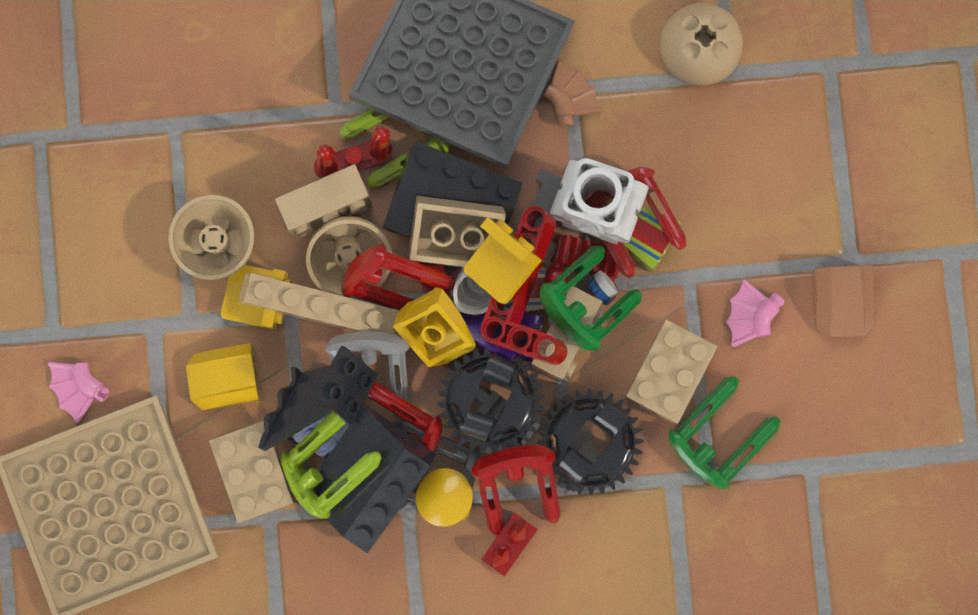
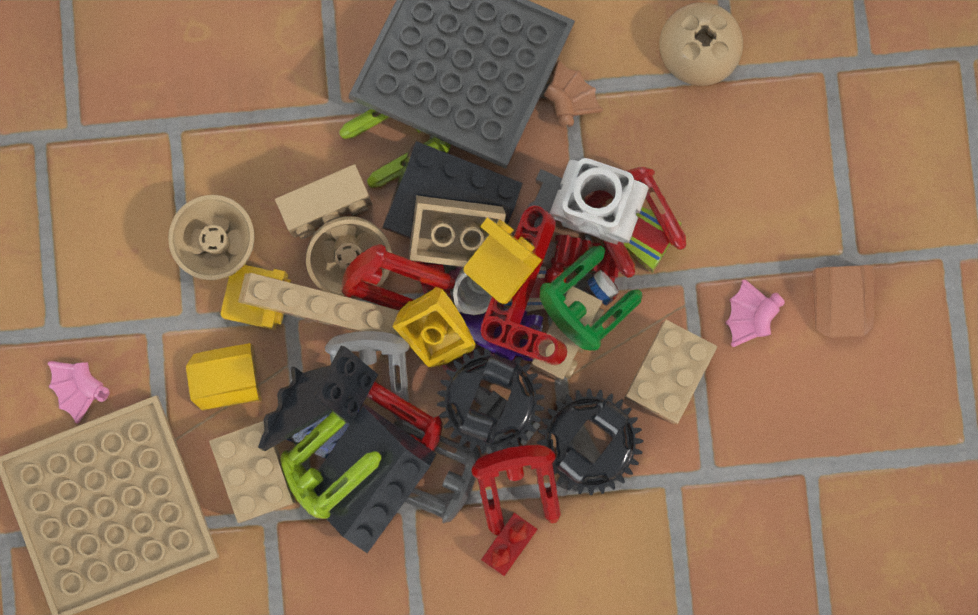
red piece [314,126,393,179] -> none
yellow dish [416,468,473,527] -> none
green piece [668,376,781,490] -> none

